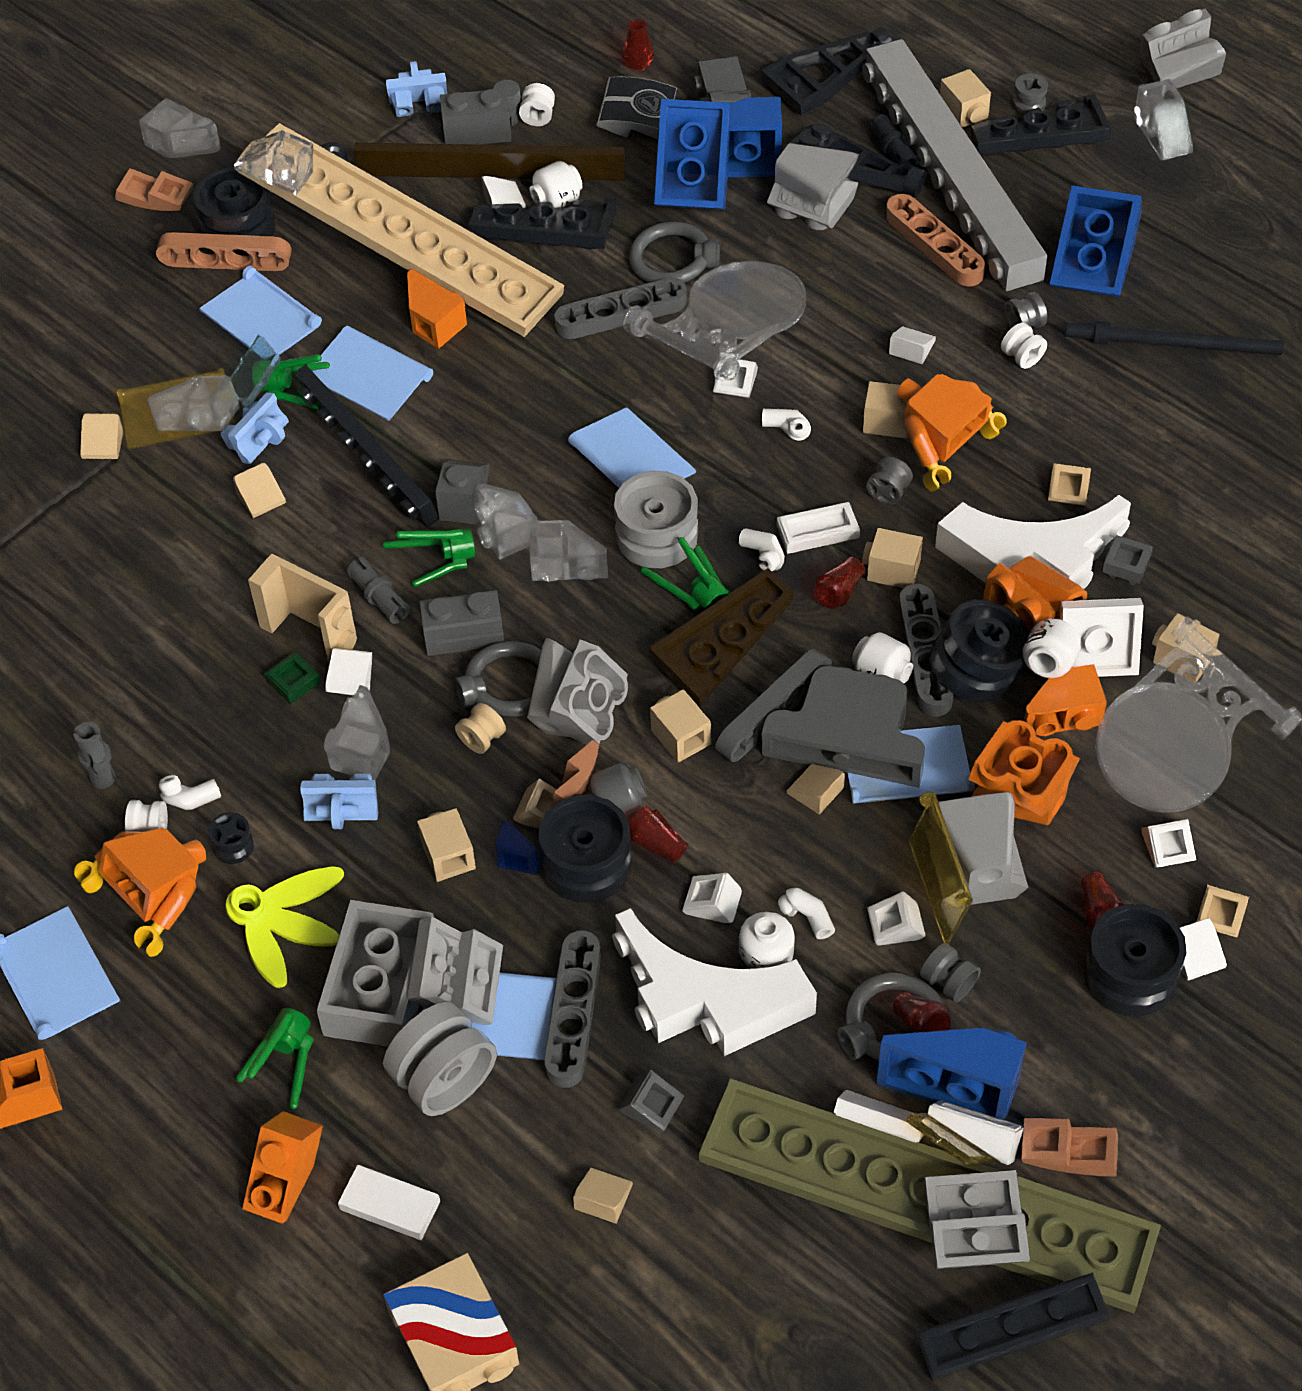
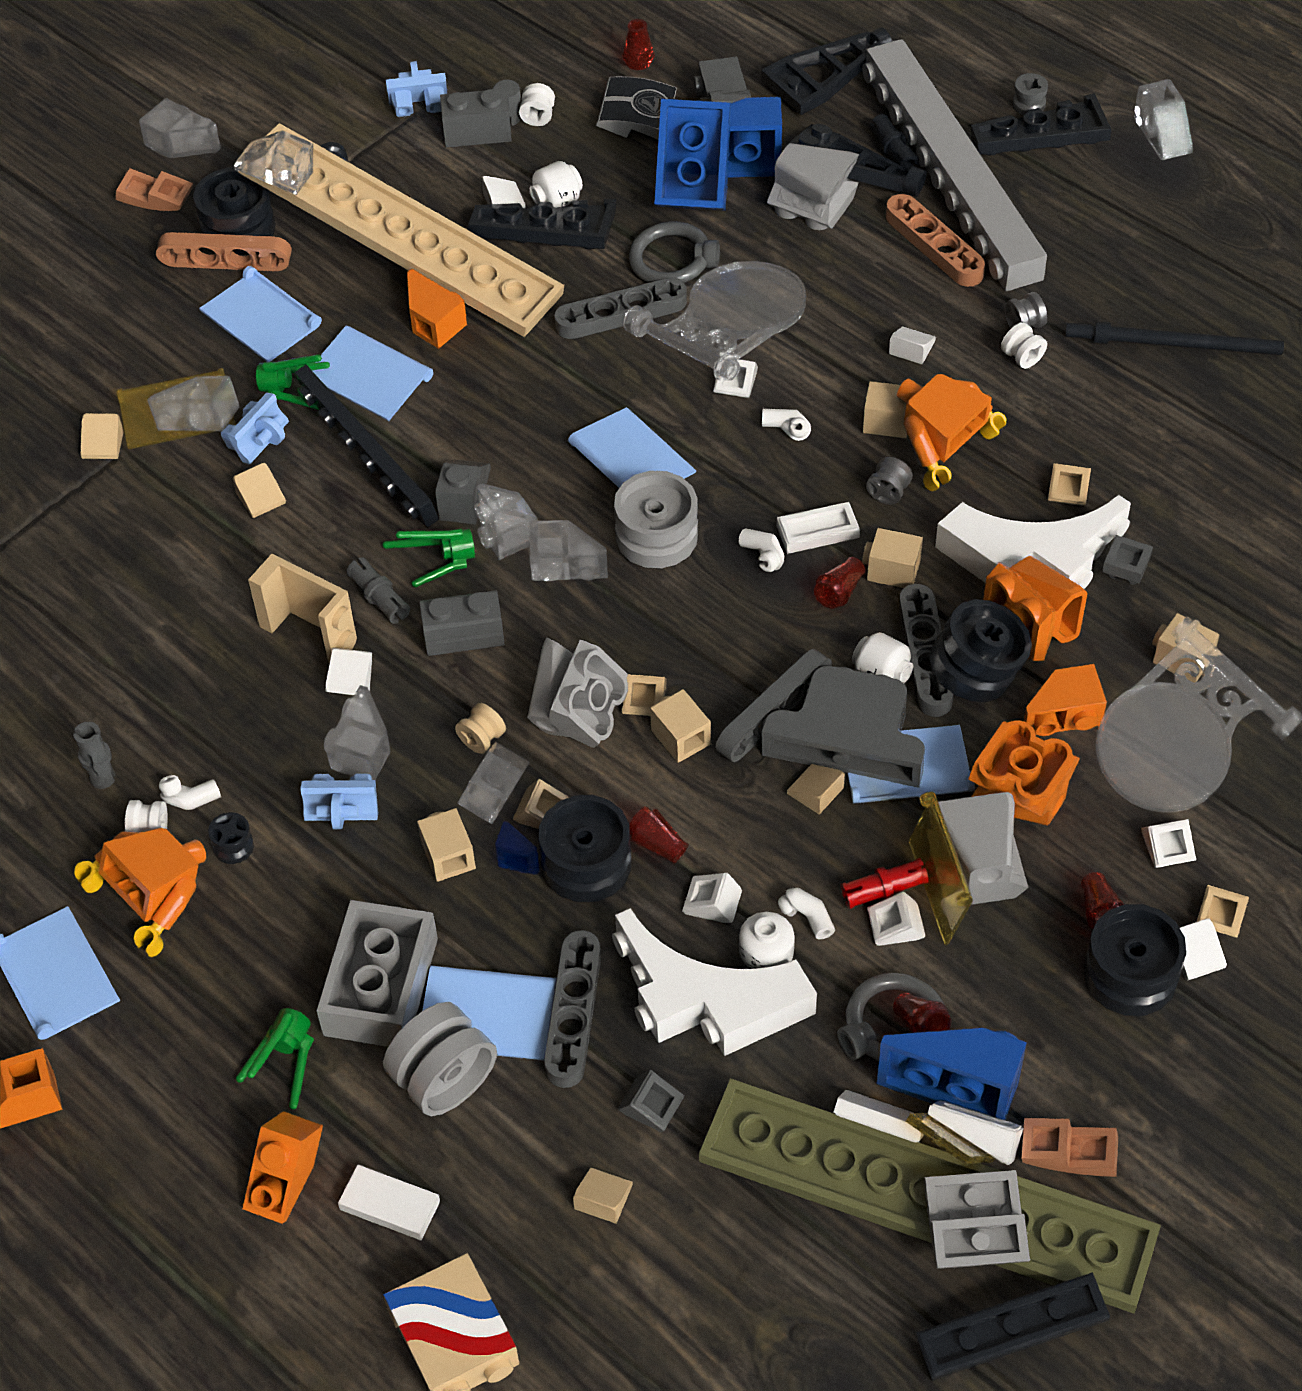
neon yellow plant [225,867,344,988] -> none
clear light blue piece [227,334,281,409] -> none
dark green tile [264,652,321,704] -> none
dark brown tile [354,142,626,181] -> none
light grey slope [407,916,503,1025] -> none
dark grey piece [455,641,541,717] -> none
nougat slope [550,740,599,808] -> none
dark grey head [585,762,648,816] -> none
green plant [641,537,729,613] -> none
dark brown wing [649,568,793,707] -> none
dark grey wheel [920,943,981,1003] -> none
tan brick [940,69,991,128] -> none
white head [1023,618,1080,678] -> none
blue slope [1050,186,1142,298] -> none
white tile [1060,598,1144,677] -> none
light grey piece [1139,9,1226,93] -> none
none -> clear slope [457,741,530,824]
none -> tan slope [622,674,667,716]
none -> red pin [840,858,929,909]

